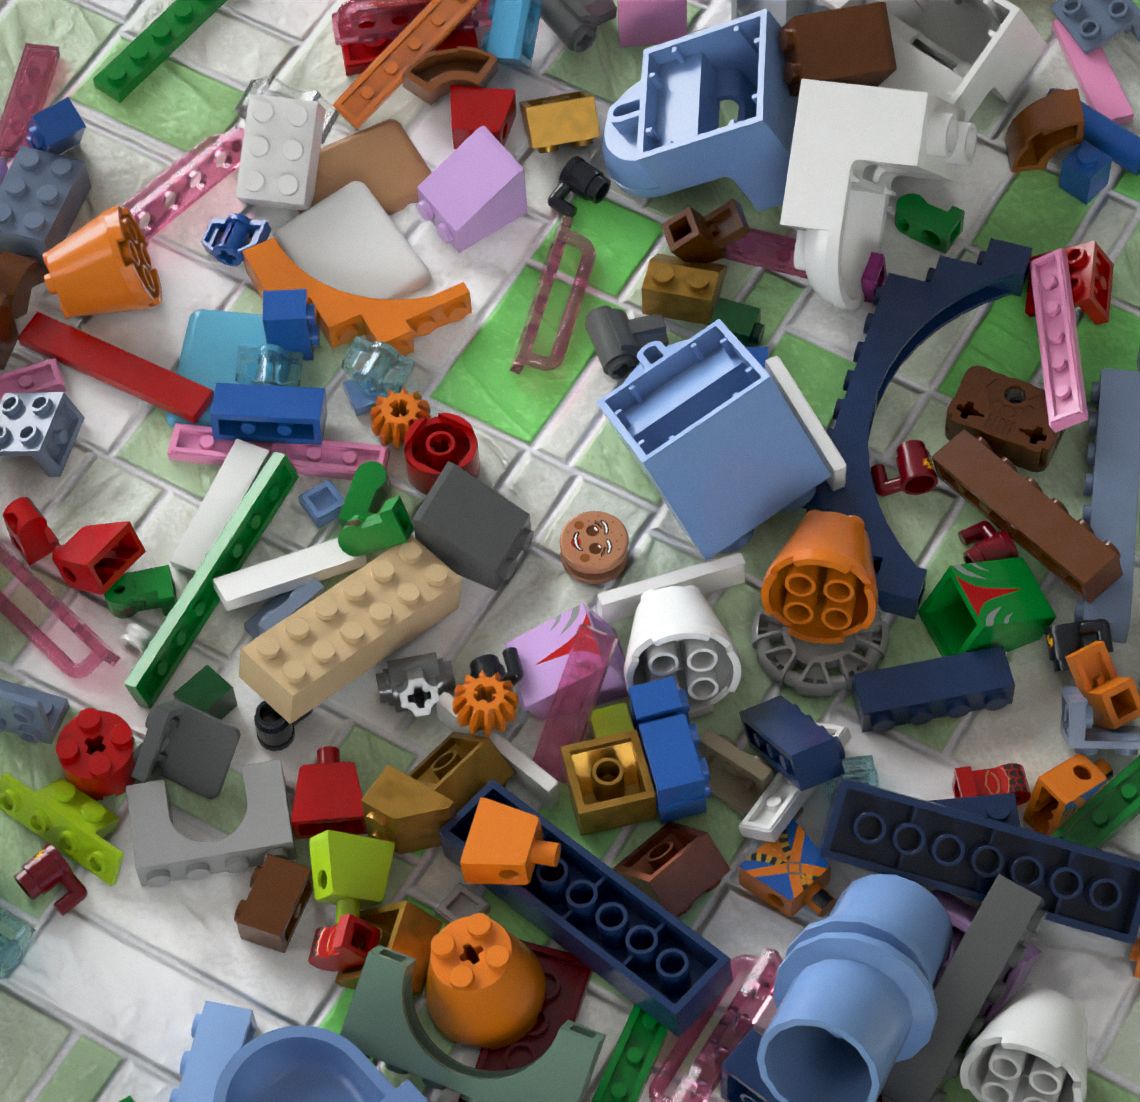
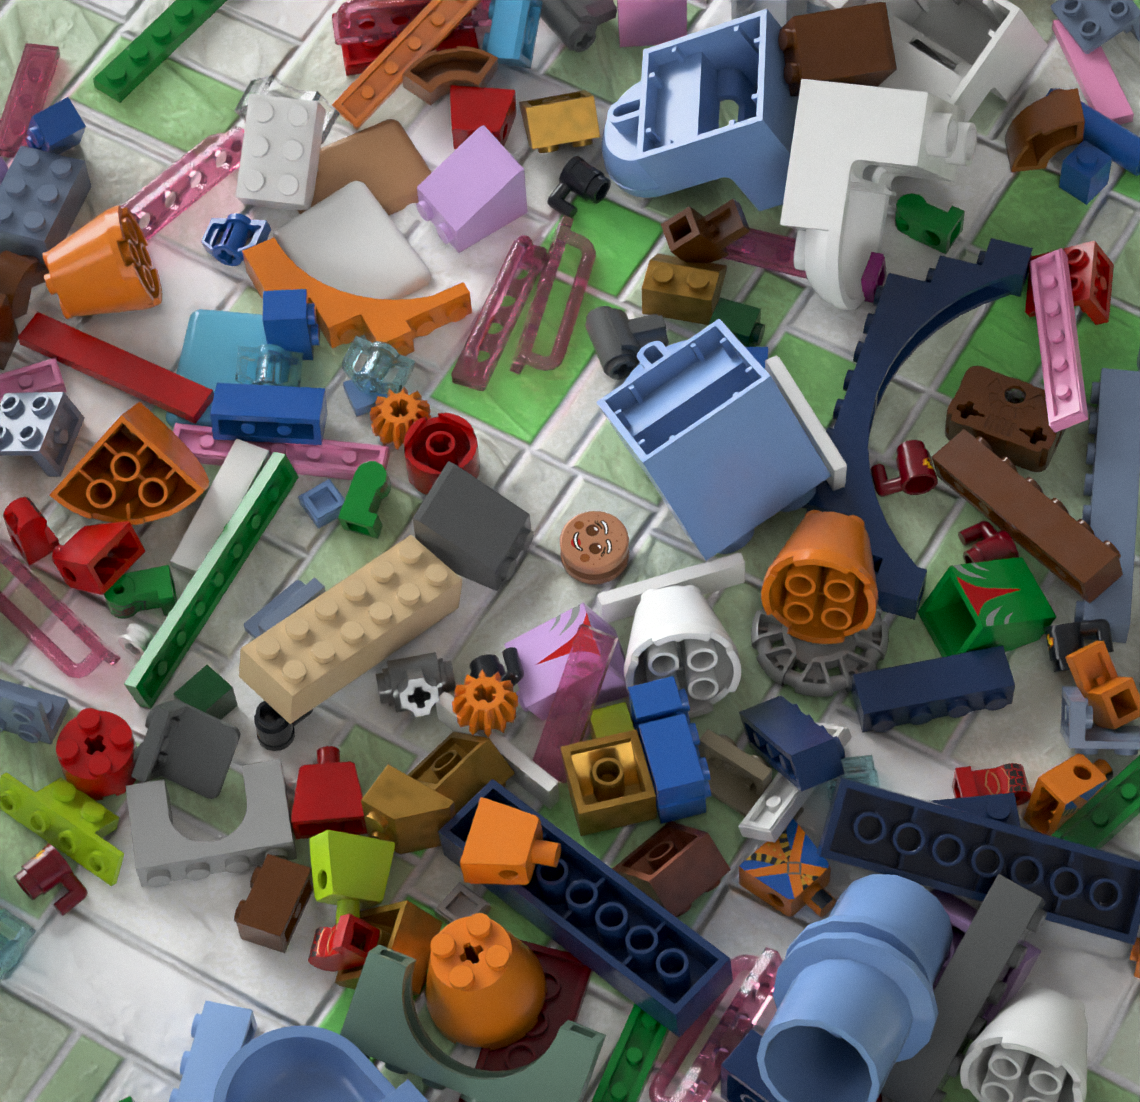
white tile [213,538,367,611] -> none
green leg [338,496,414,556] -> none
none -> orange brick [49,401,209,525]
none -> clear pink piece [451,235,547,391]

